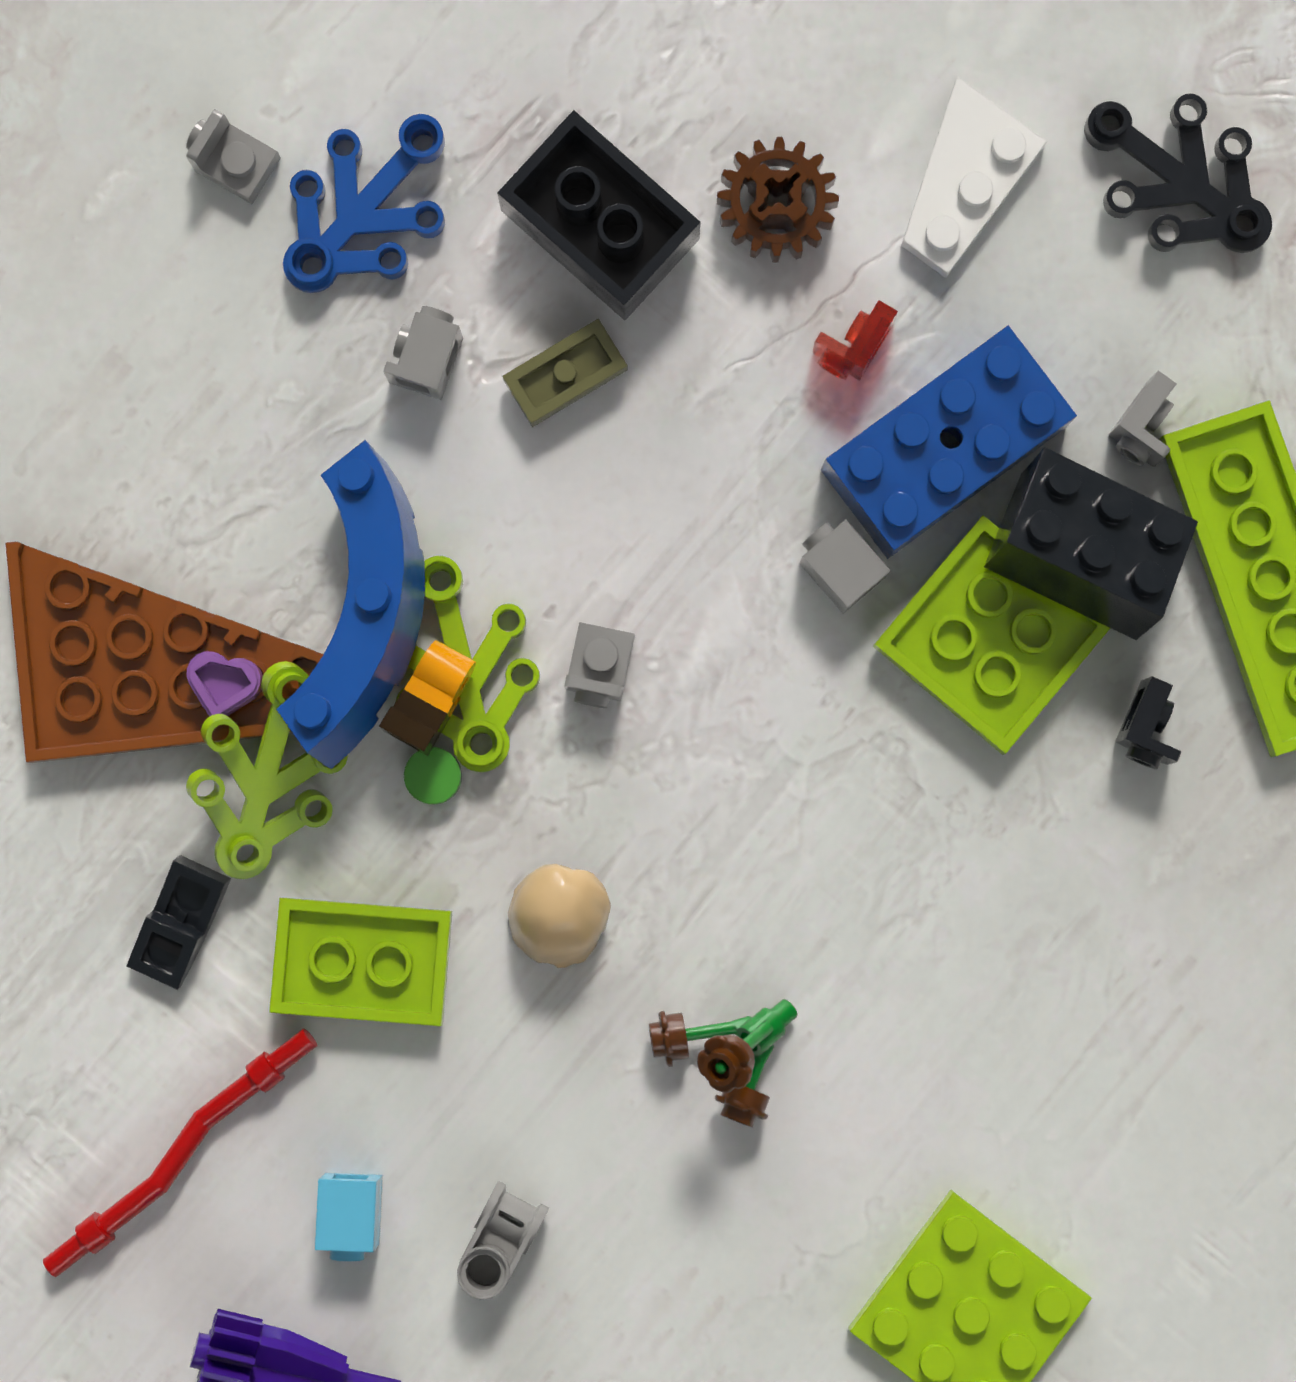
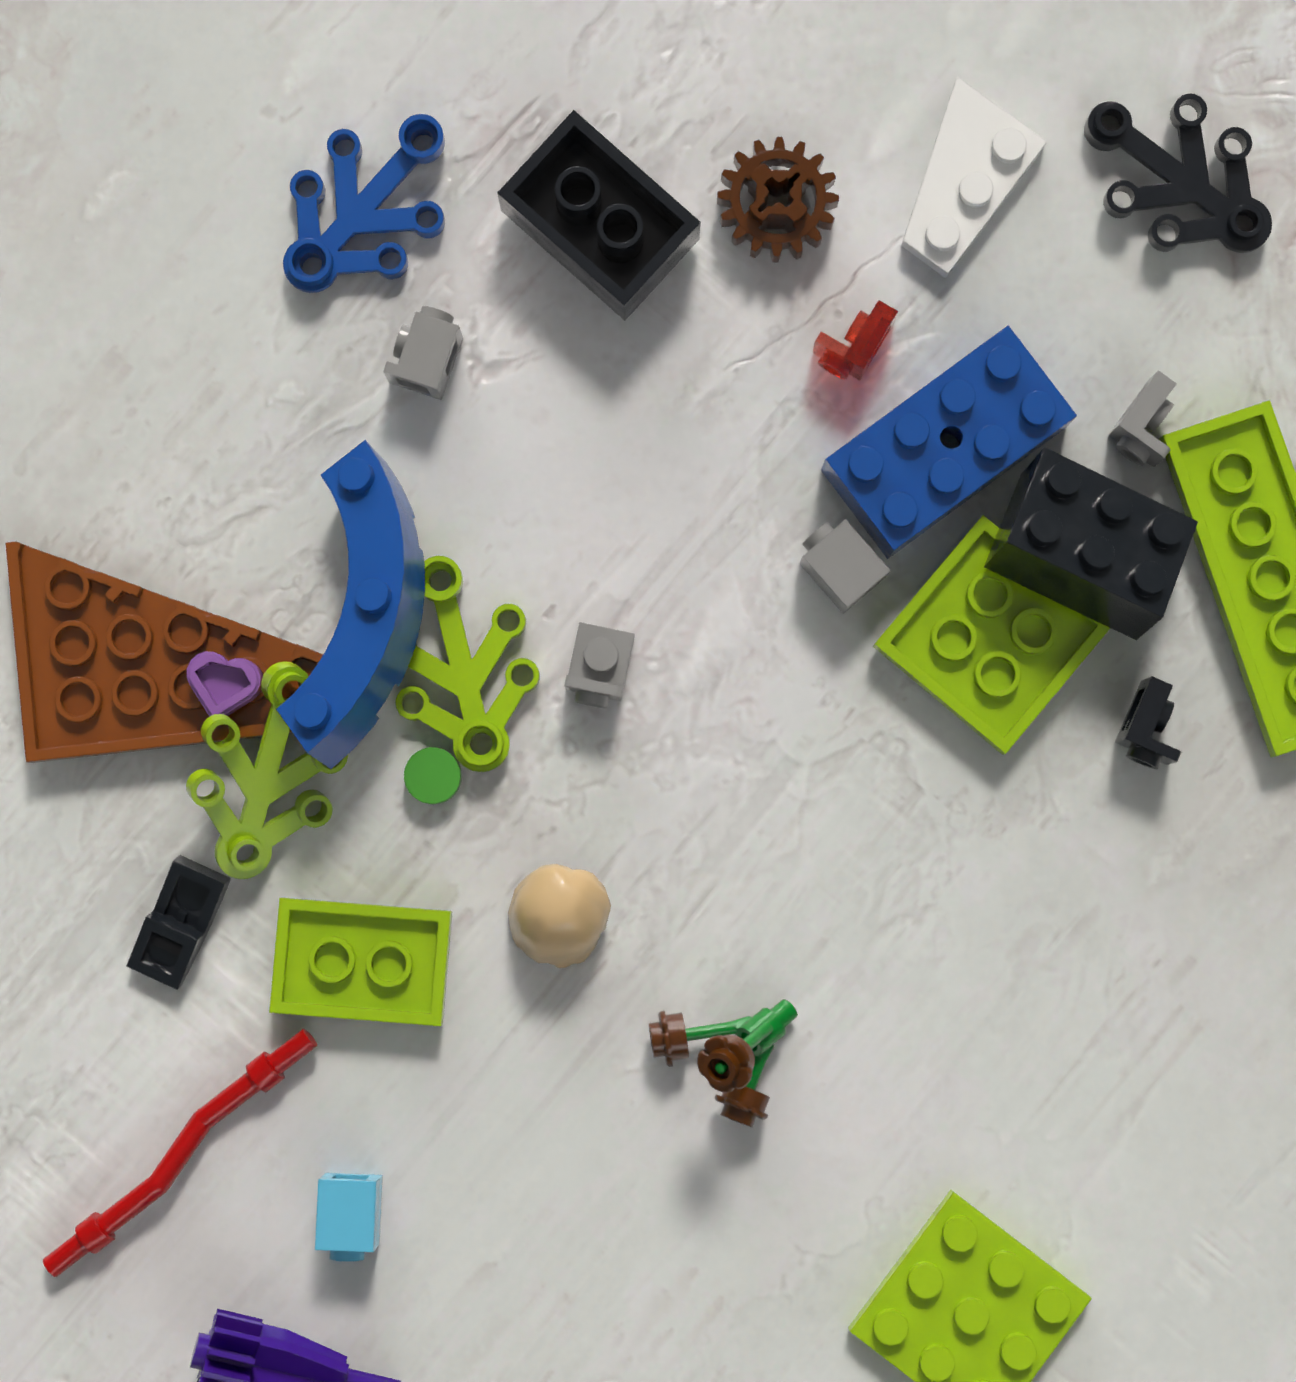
light grey bracket [186,109,281,204] -> none
leg [379,640,476,756] -> none
light grey piece [457,1181,549,1300] -> none
olive plate [502,318,628,428] -> none

